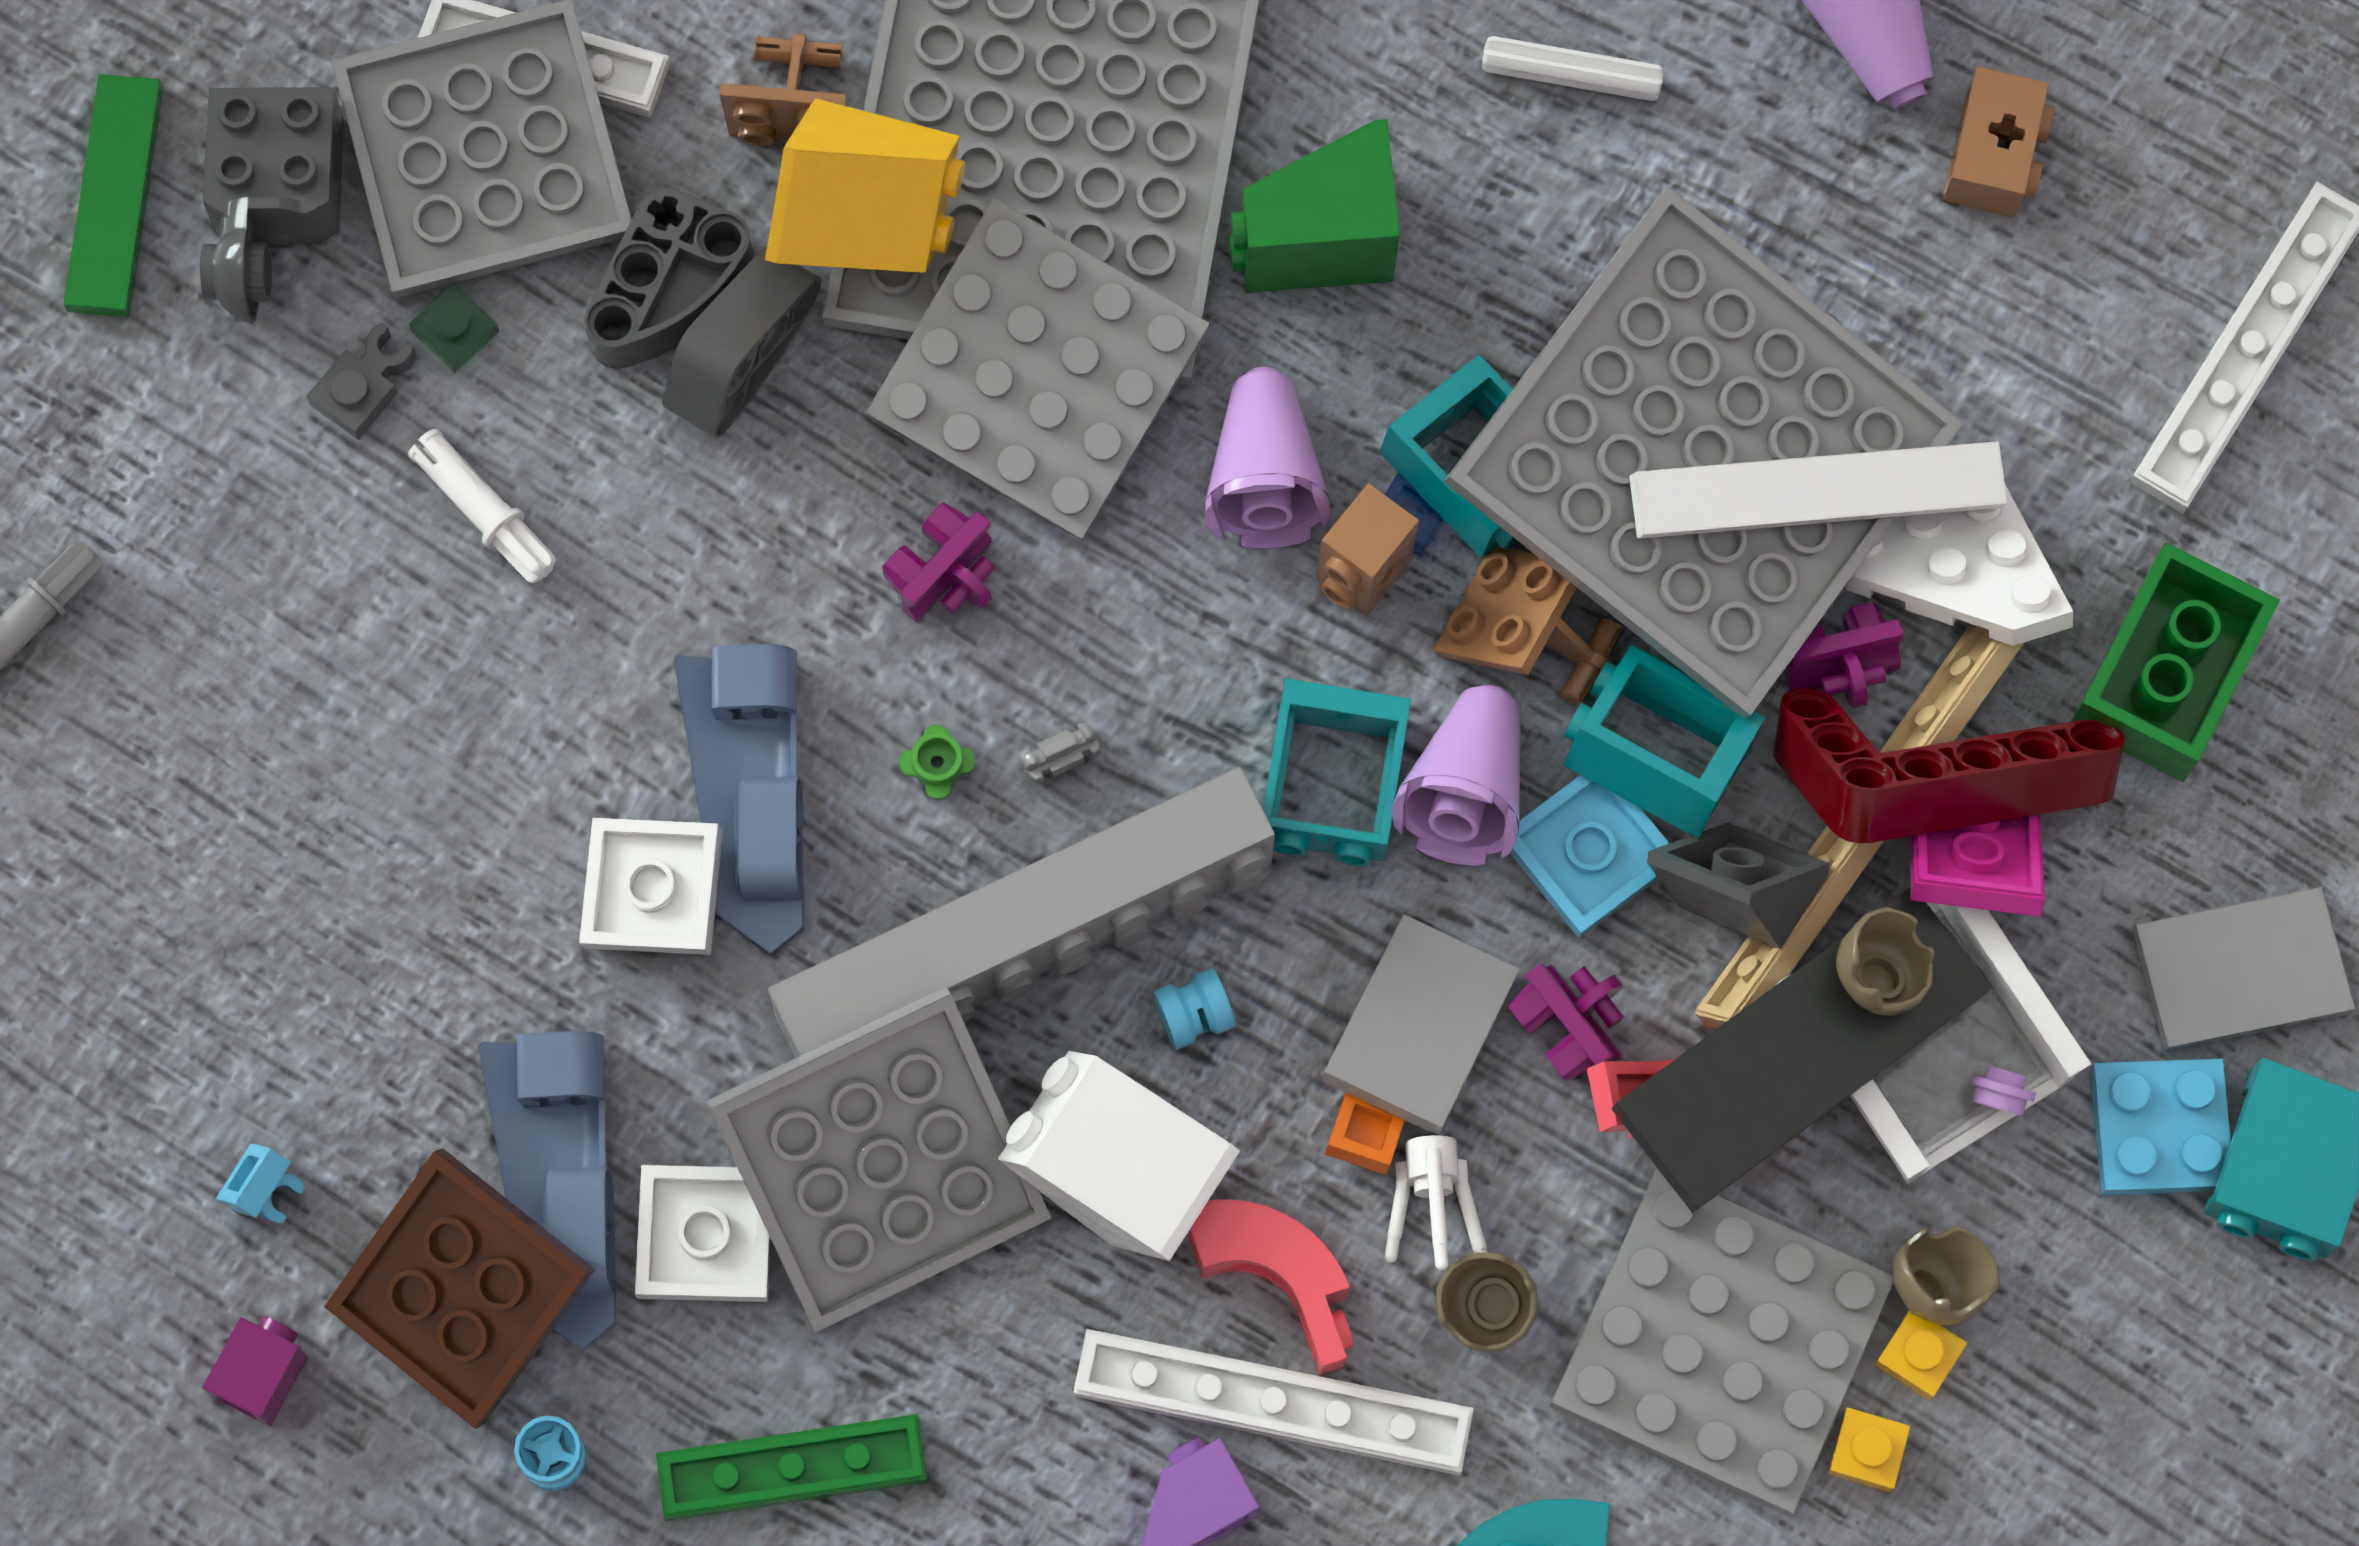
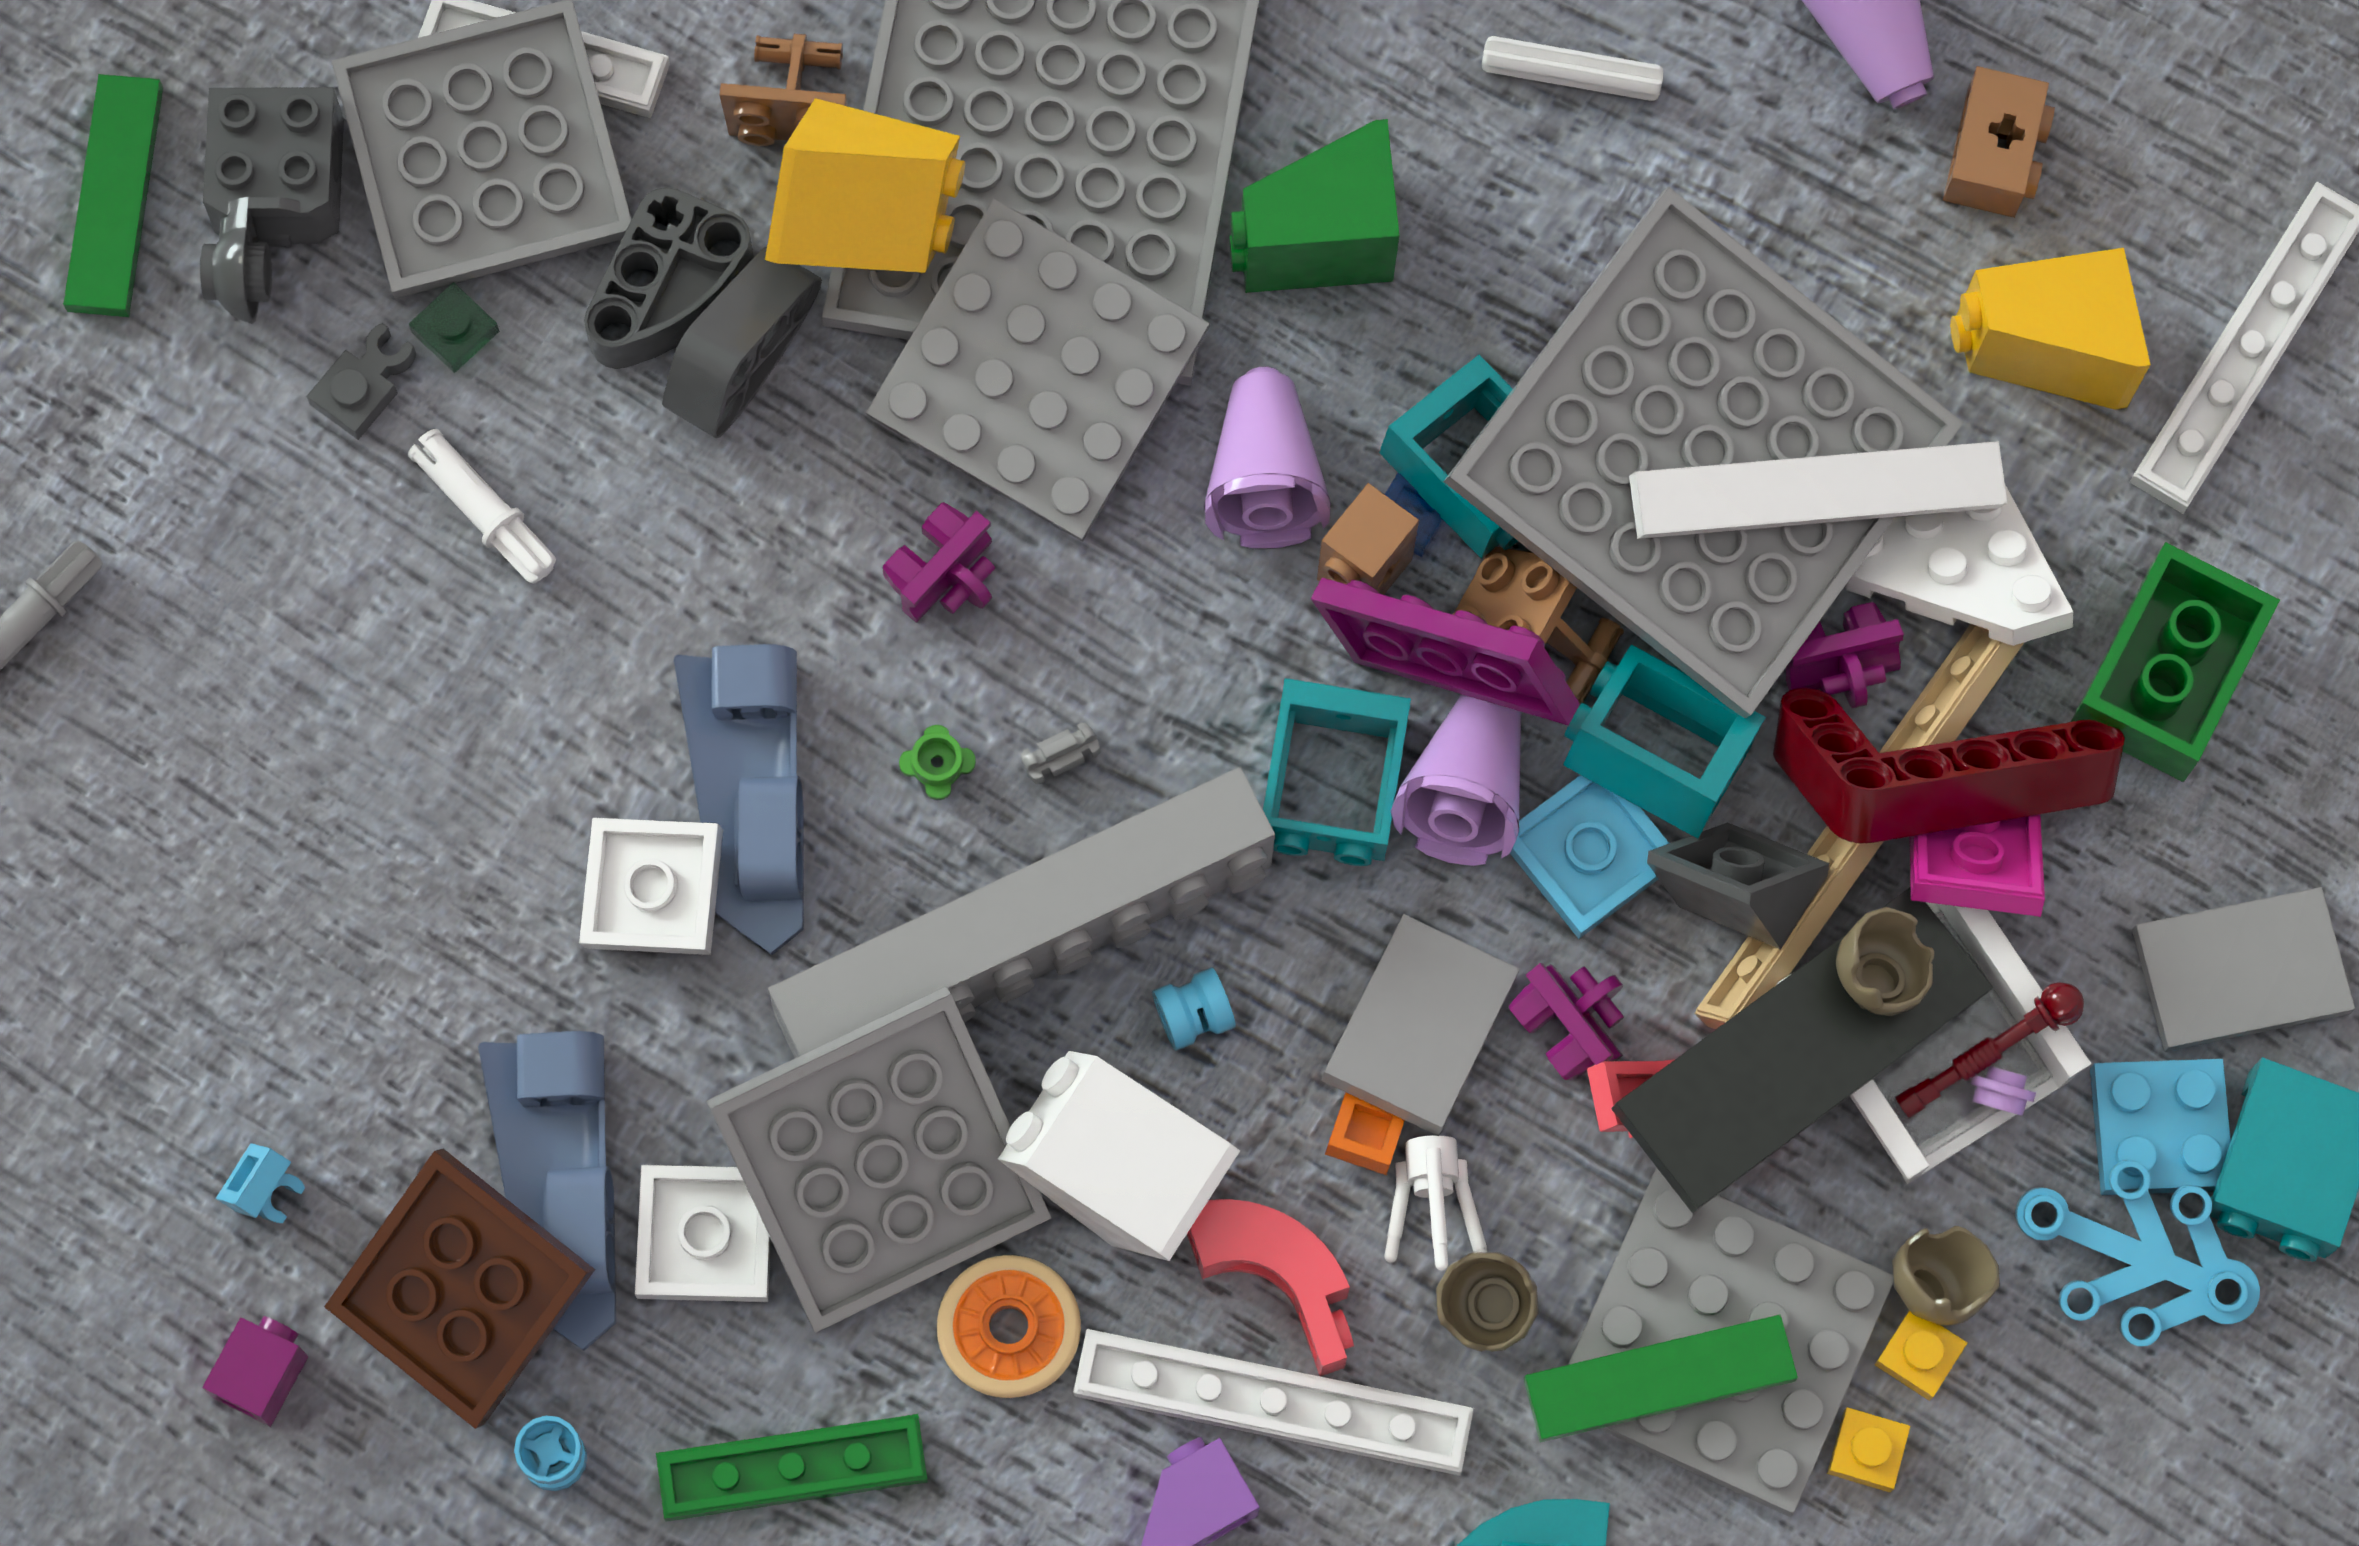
none -> wheel [937,1255,1081,1398]
none -> magenta plate [1310,578,1580,726]
none -> green tile [1523,1314,1798,1443]
none -> dark red piece [1895,982,2084,1118]
none -> yellow slope [1950,248,2151,410]
none -> medium azure plant [2015,1160,2260,1347]

